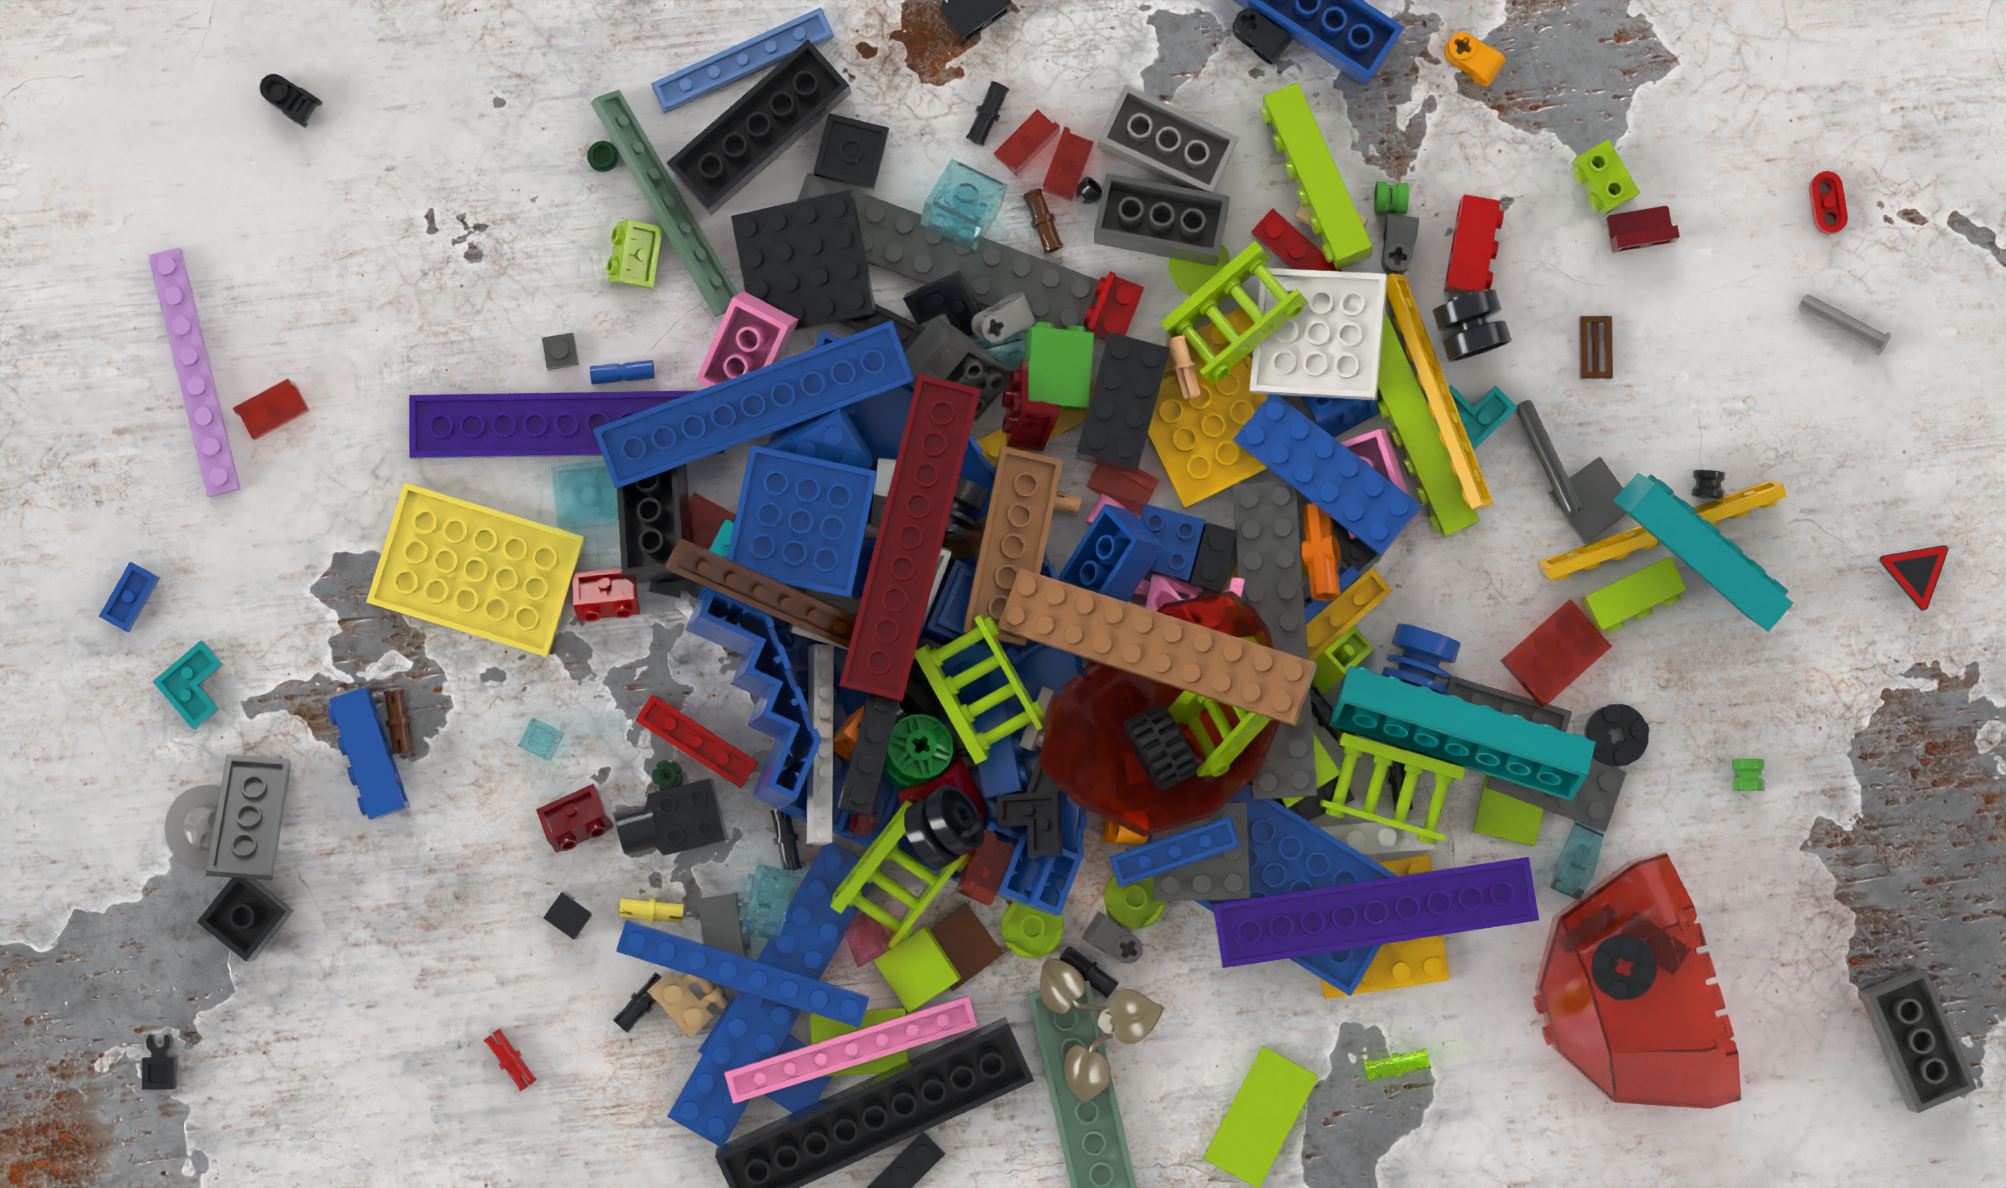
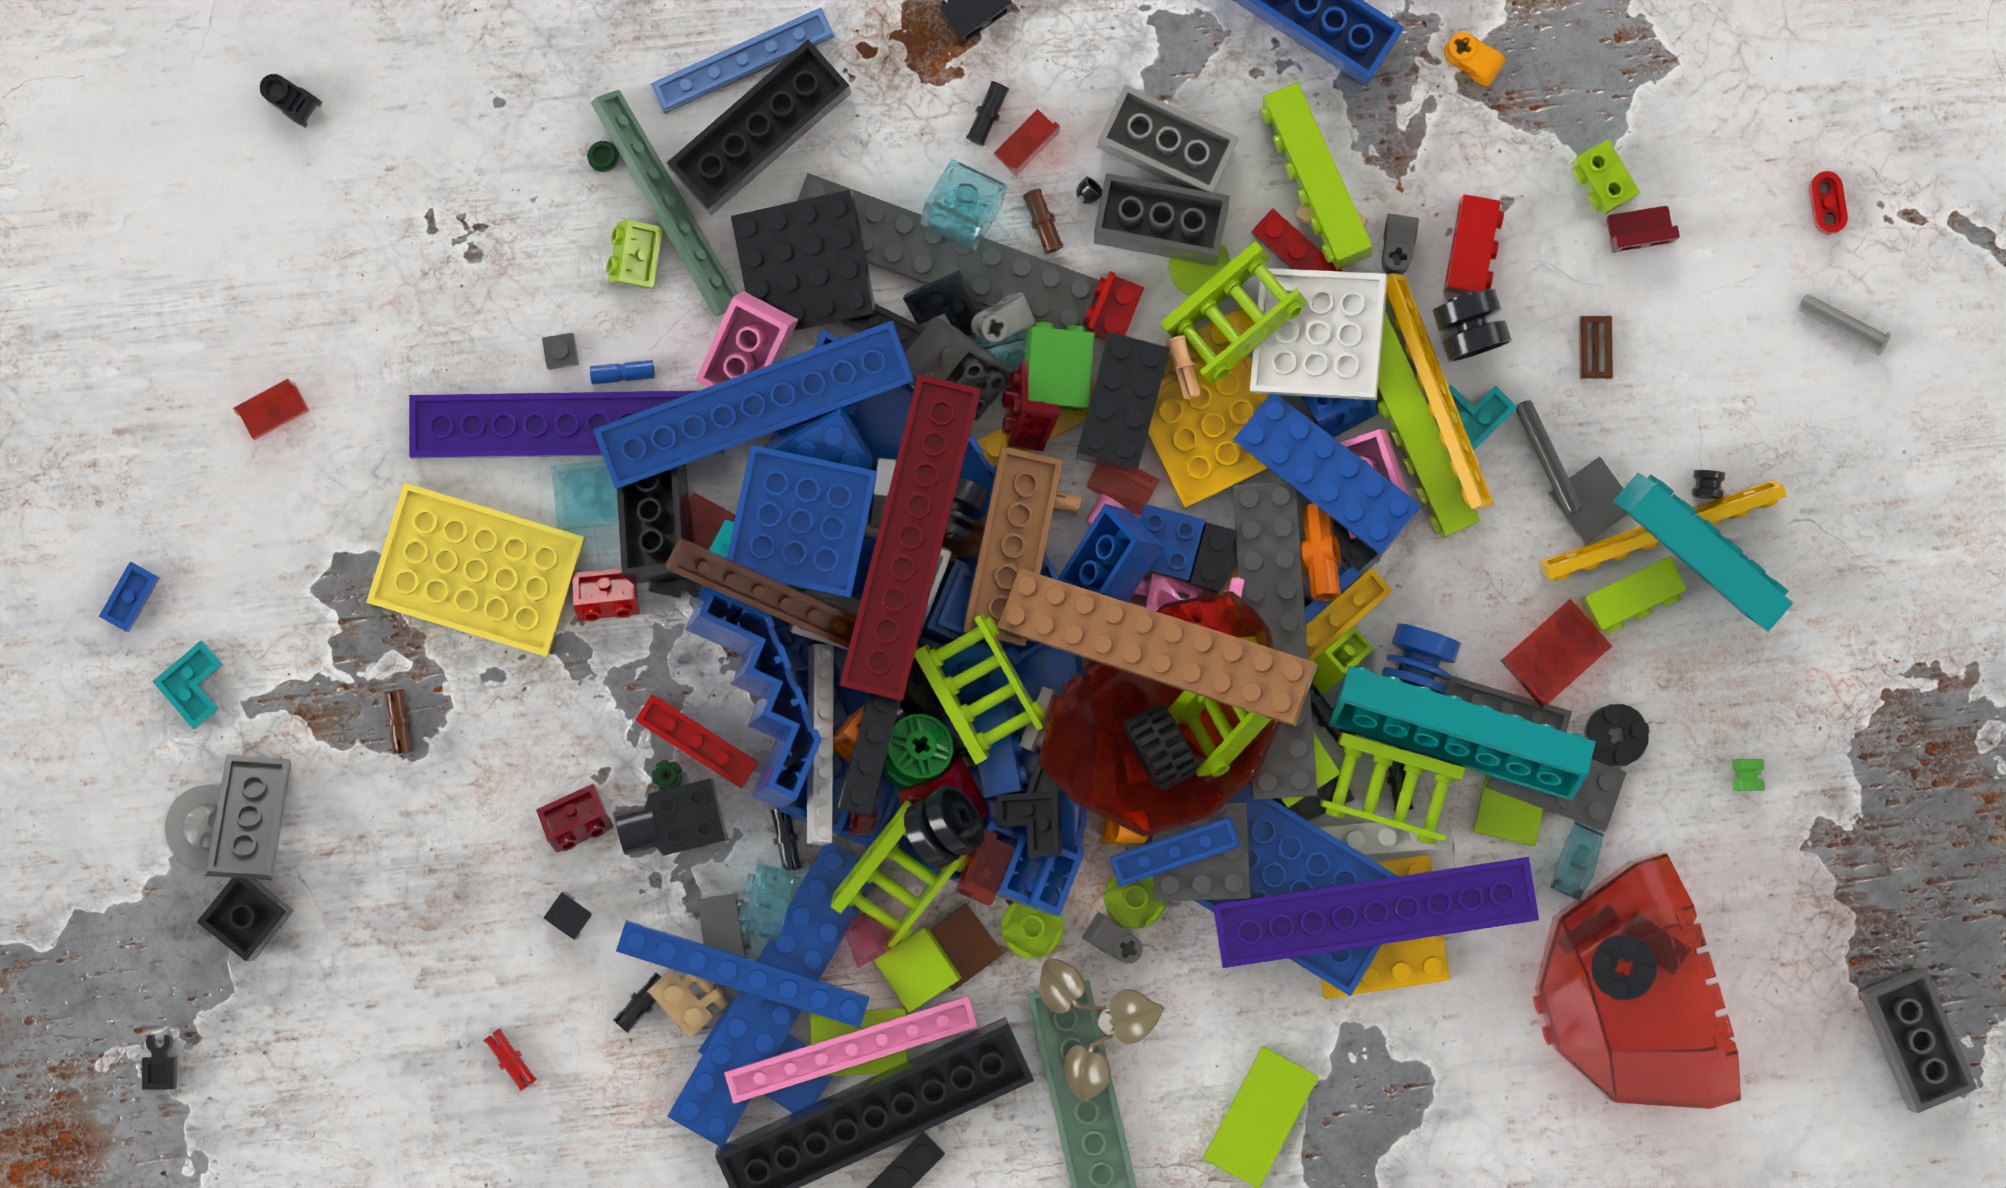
lavender plate [148,248,241,497] -> none
blue brick [327,687,410,820] -> none
clear light blue brick [518,717,565,761] -> none
light yellow pin [619,898,684,924] -> none
black plate [813,113,889,190] -> none
clear red panel [1043,127,1094,202] -> none
black axle [1059,946,1119,999] -> none
black piece [1232,8,1293,65] -> none
clear neon green pin [1364,1048,1431,1082] -> none
bright green wheel [1374,182,1409,214] -> none
piece [1879,545,1948,611] -> none

